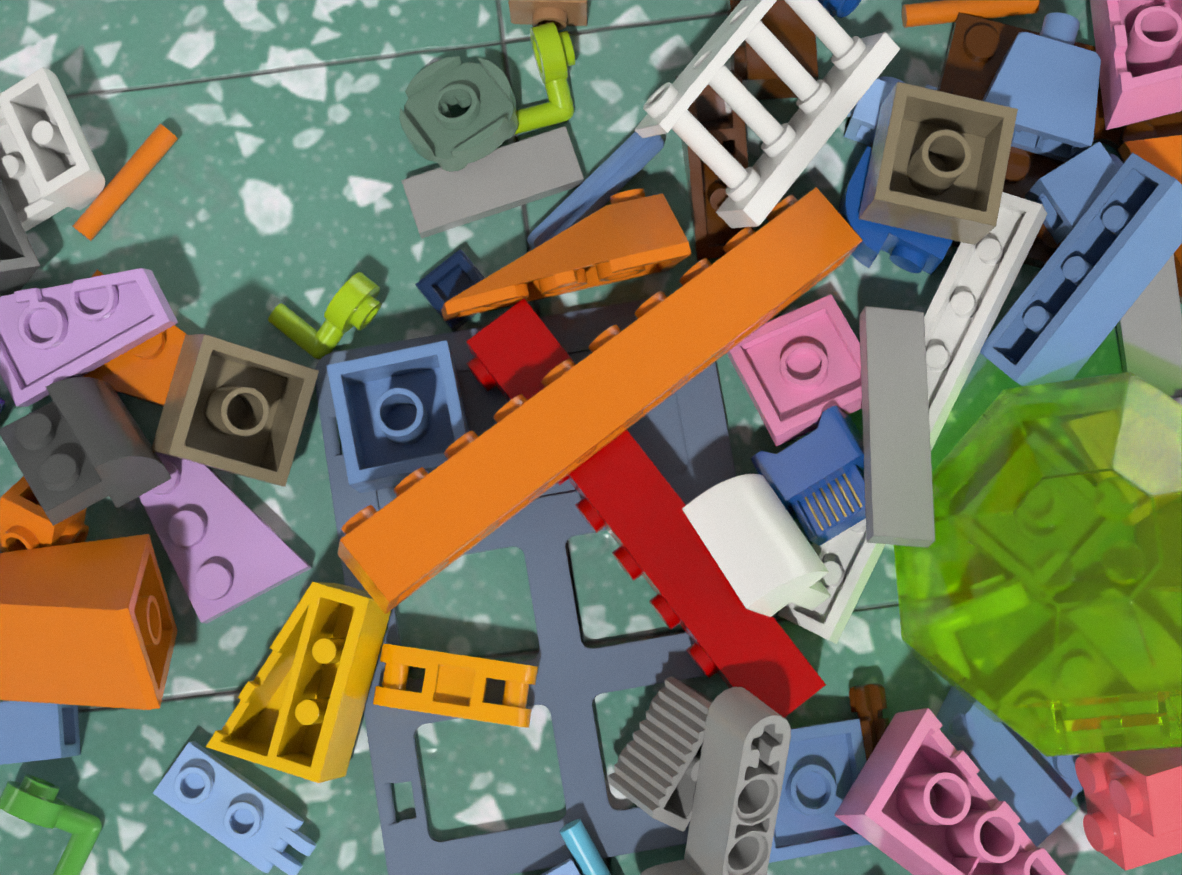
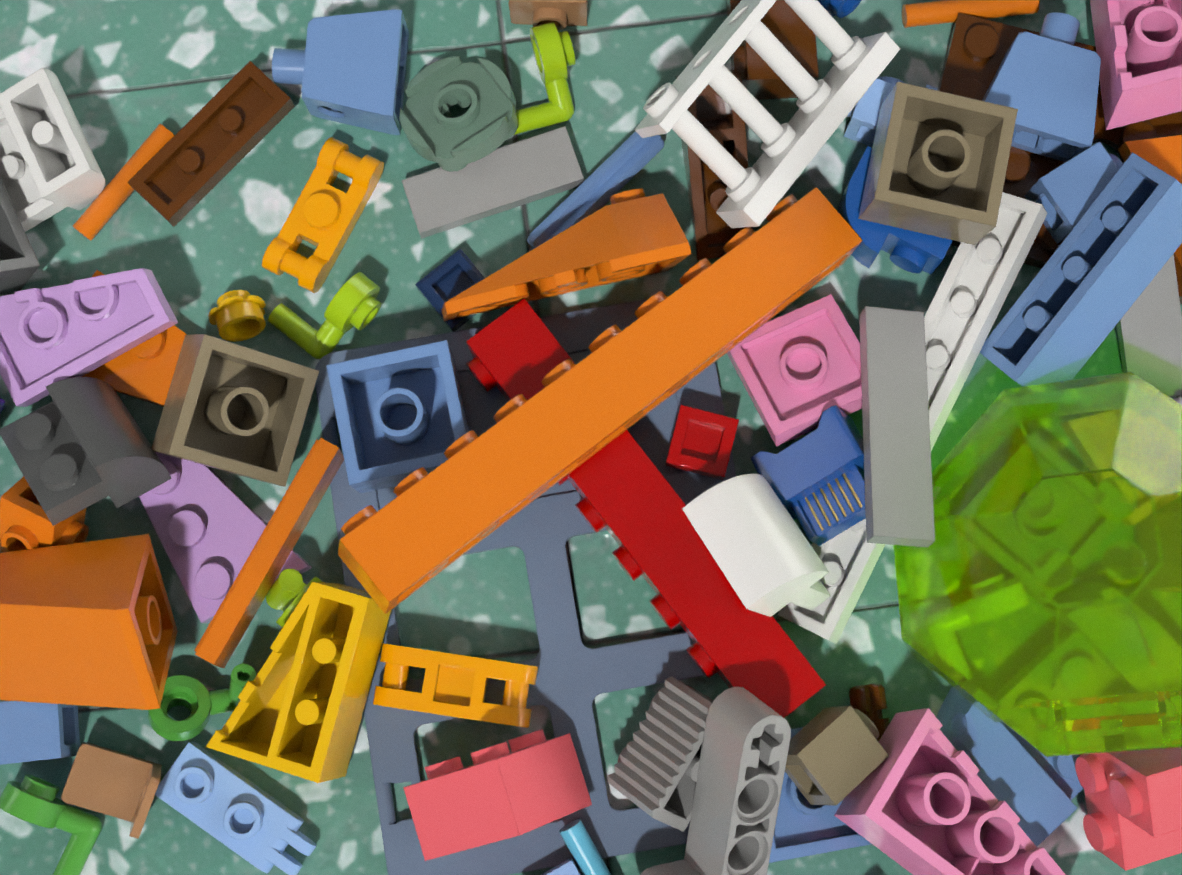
none -> medium nougat bracket [61,742,162,839]
none -> reddish brown plate [127,61,295,227]
none -> bright green plate [148,664,256,741]
none -> orange tile [194,438,344,668]
none -> yellow plate [208,290,266,342]
none -> light orange plate [262,137,384,293]
none -> lime plate [266,569,322,628]
none -> medium blue torso [272,9,409,135]
none -> coral brick [403,729,592,861]
none -> red plate [665,405,739,480]
none -> dark tan brick [785,706,889,806]

